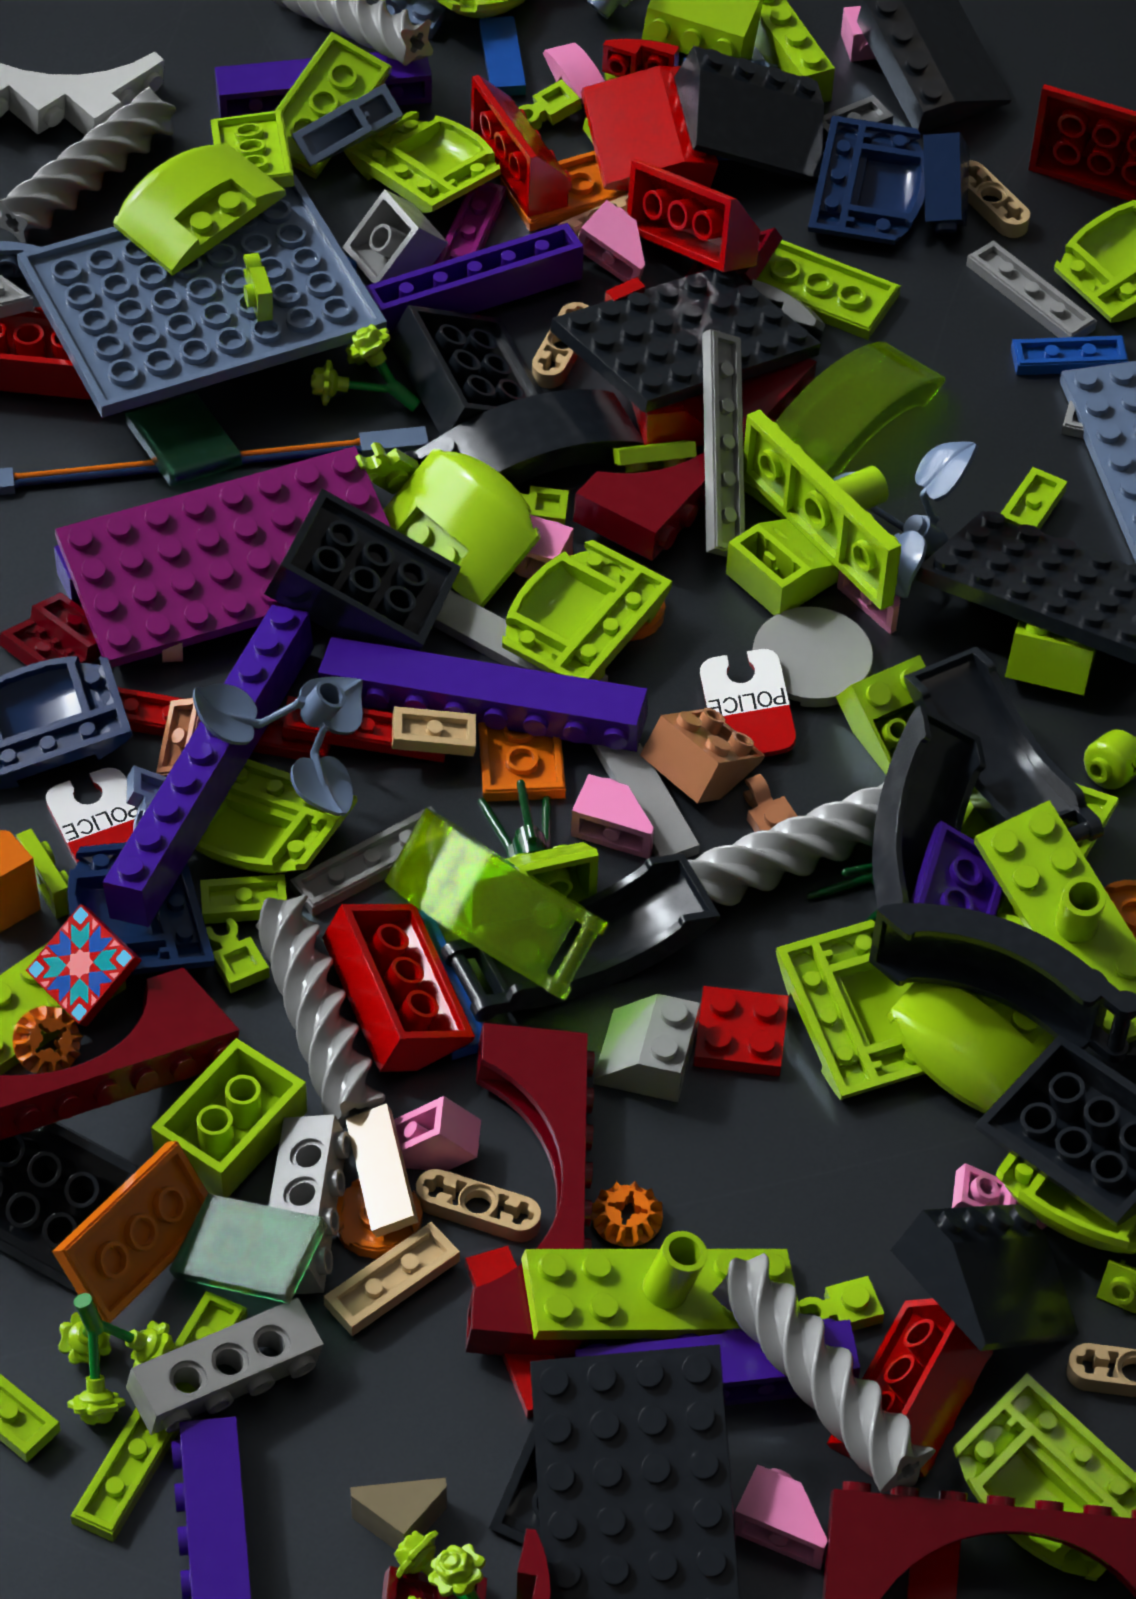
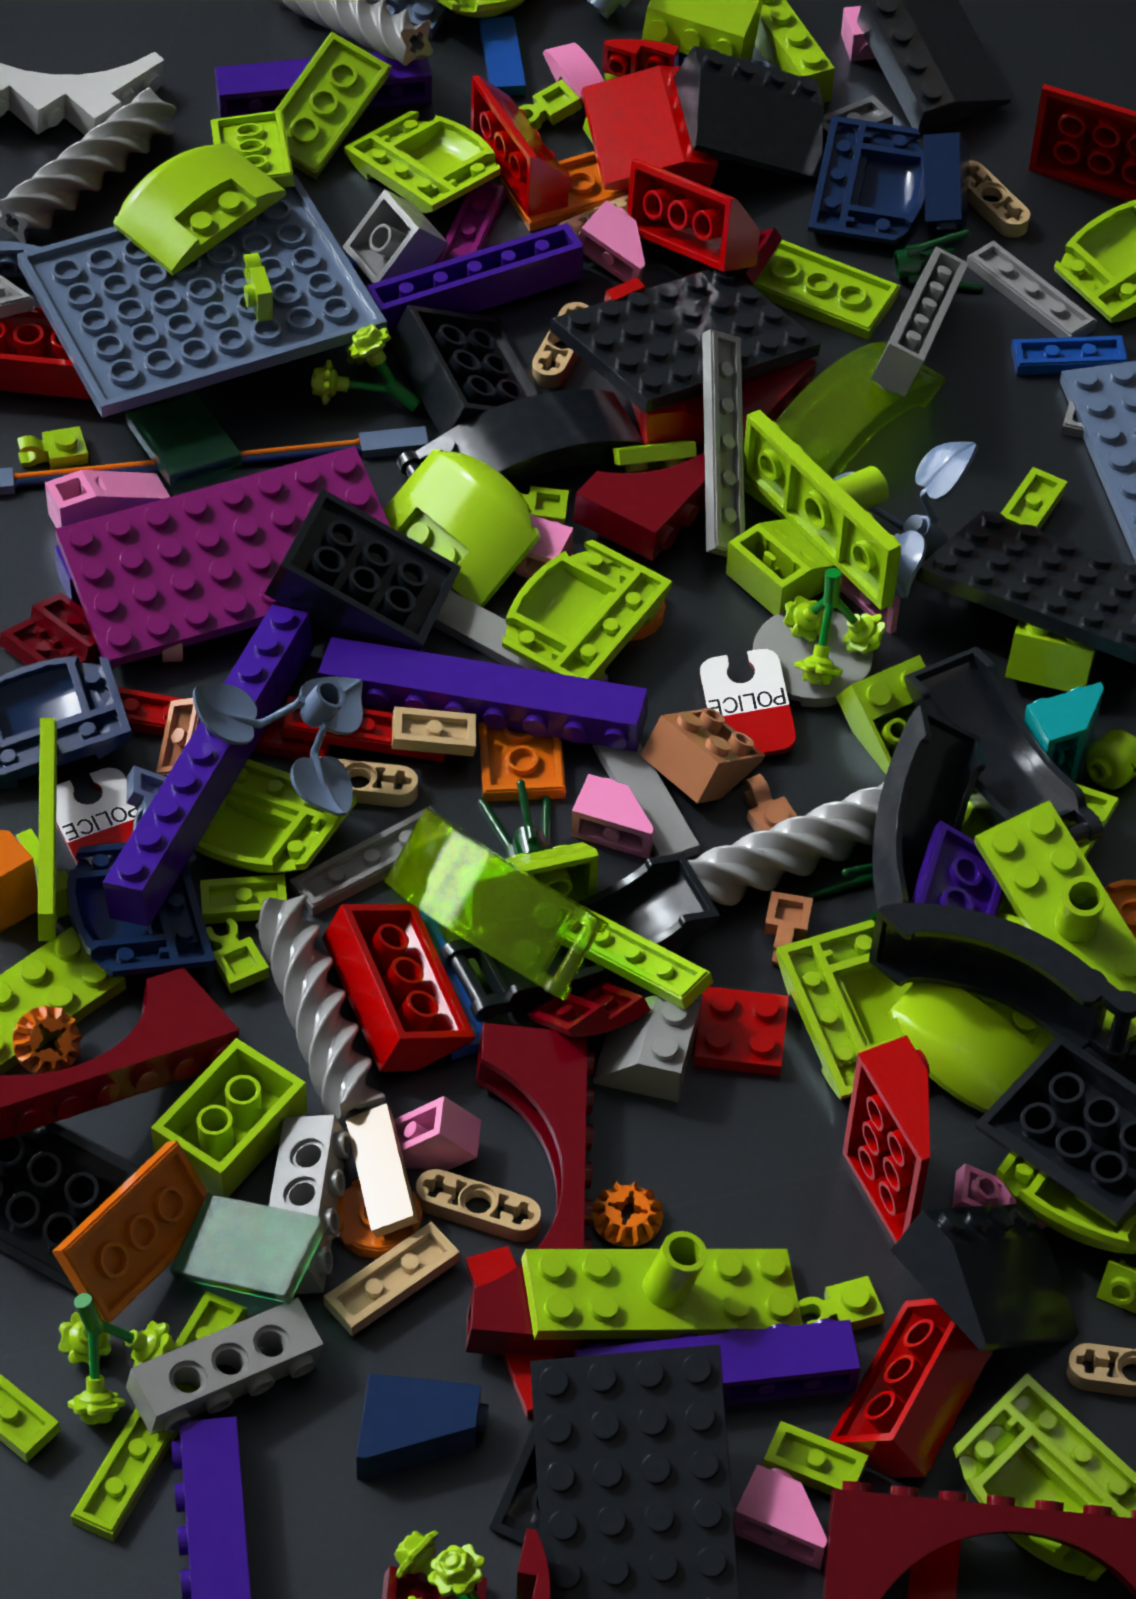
tile [26,904,142,1027] -> none
sand blue slope [292,83,403,167] -> none
dark tan slope [350,1478,447,1550] -> none
lime plate [355,442,419,494] -> none
light grey piece [712,1253,936,1494] -> none
light grey slope [751,279,825,331] -> none
none -> lime plate [17,426,89,470]
none -> lime tile [38,718,57,941]
none -> bright pink slope [45,470,170,528]
none -> tan beam [310,757,418,807]
none -> dark blue slope [356,1373,489,1480]
none -> dark red slope [527,981,651,1037]
none -> lime tile [557,907,713,1010]
none -> lime plate [763,1421,869,1495]
none -> nougat plate [764,891,813,966]
none -> lime plant [783,568,887,686]
none -> red slope [842,1035,930,1244]
none -> light grey brick [870,246,969,397]
none -> dark green plant [894,229,983,292]
none -> teal slope [1024,682,1104,781]

